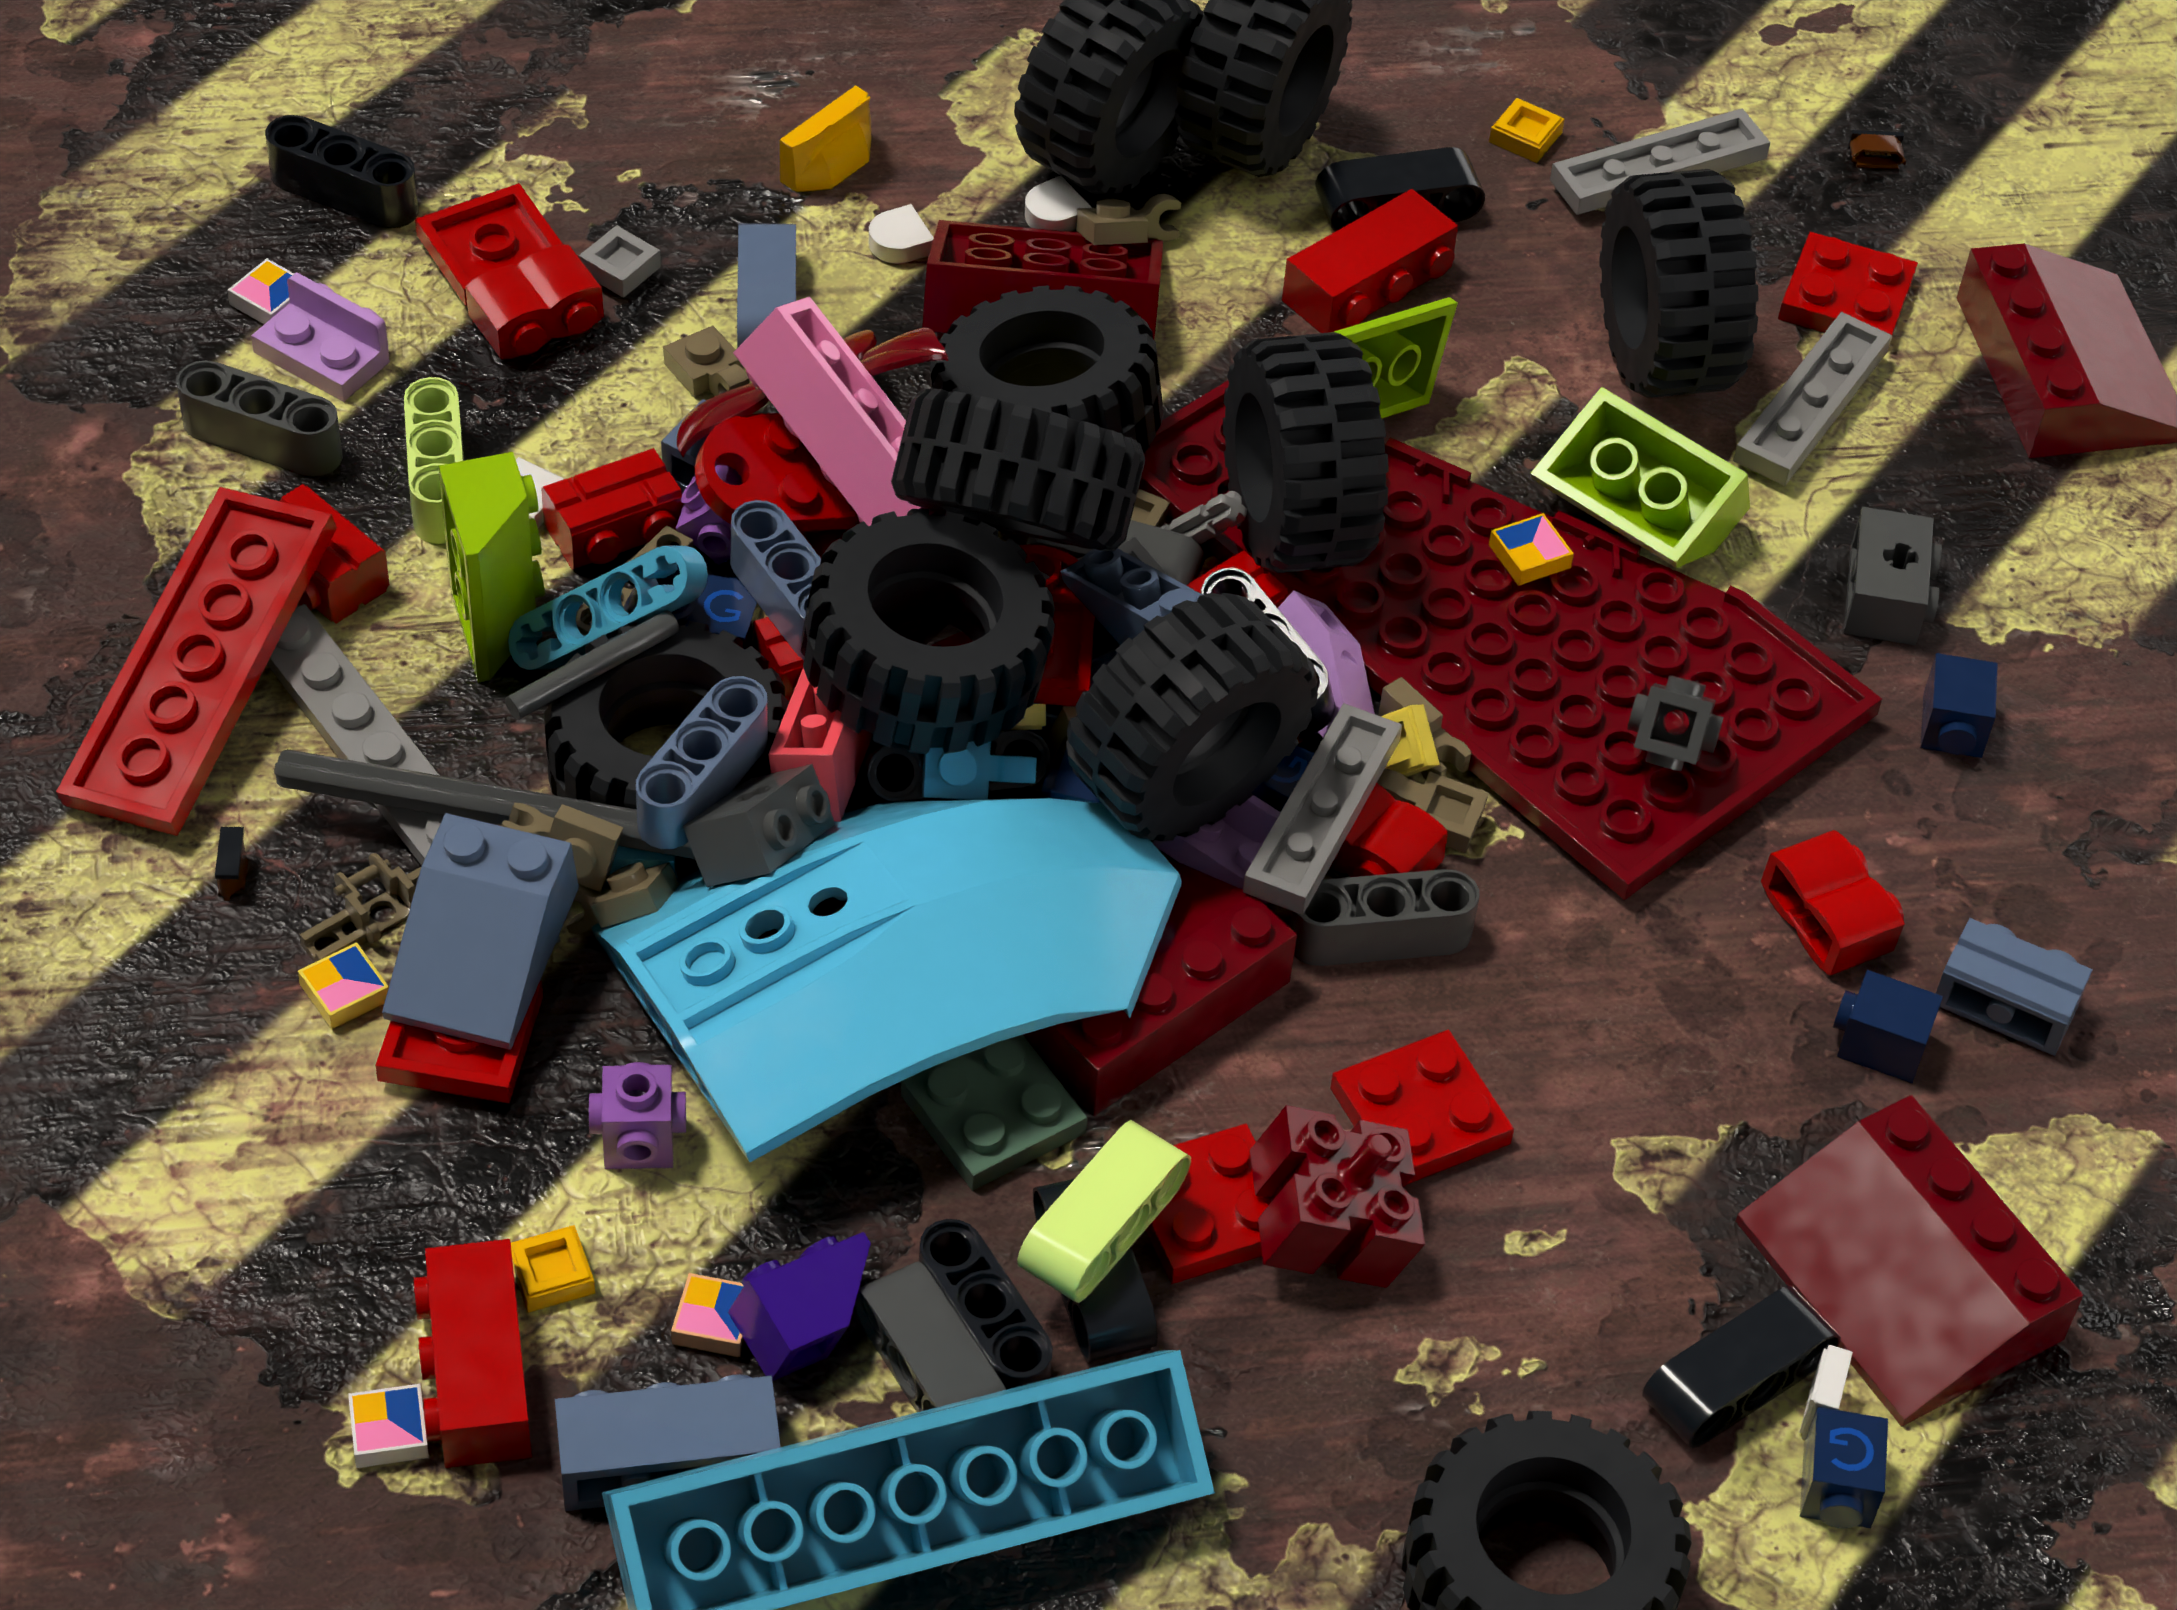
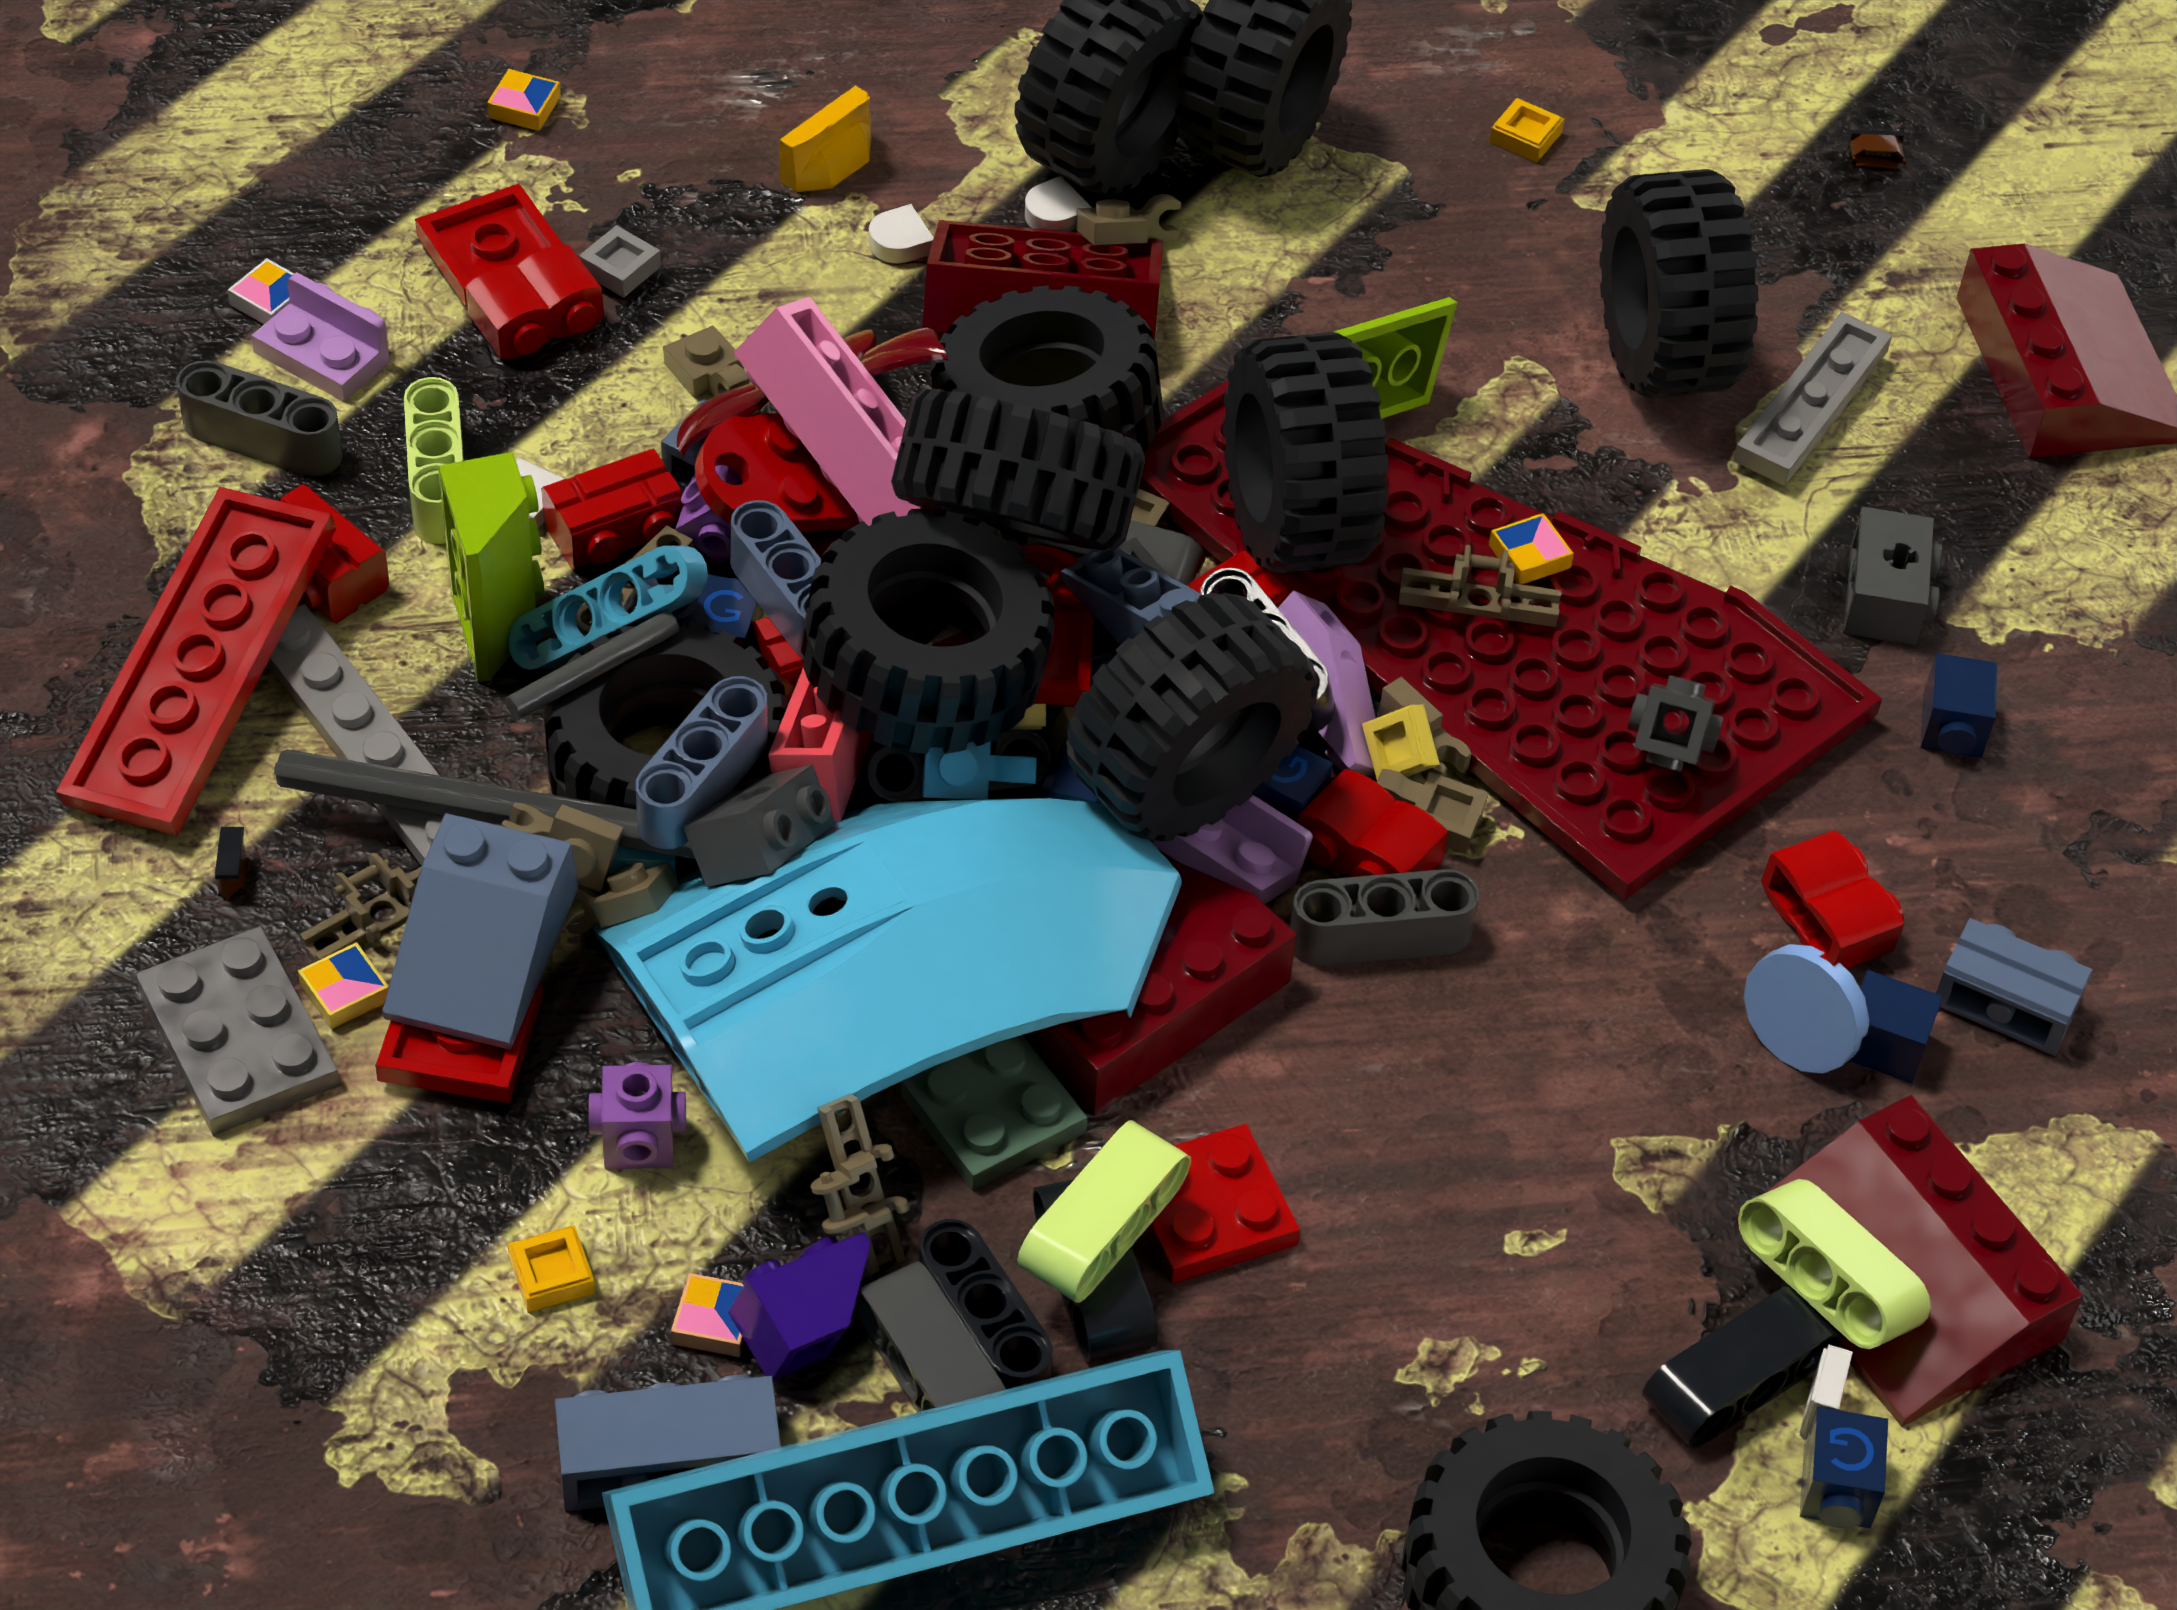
black beam [265,115,419,228] -> none
tile [348,1384,429,1468] -> none
red brick [413,1239,532,1468] -> none
sand blue beam [737,223,796,348] -> none
light grey axle [1160,491,1247,544] -> none
light grey plate [1243,703,1402,915] -> none
dark red brick [1250,1105,1425,1288] -> none
red brick [1282,189,1458,333] -> none
black beam [1315,147,1485,232] -> none
red plate [1330,1029,1514,1184] -> none
lime slope [1530,387,1750,568] -> none
light grey plate [1550,108,1771,215] -> none
red plate [1778,232,1918,340] -> none
none -> flat silver plate [135,926,340,1136]
none -> tile [487,69,561,131]
none -> dark tan piece [810,1094,909,1274]
none -> dark tan piece [1398,545,1561,627]
none -> yellowish green beam [1738,1179,1931,1349]
none -> light blue tile [1744,944,1870,1073]

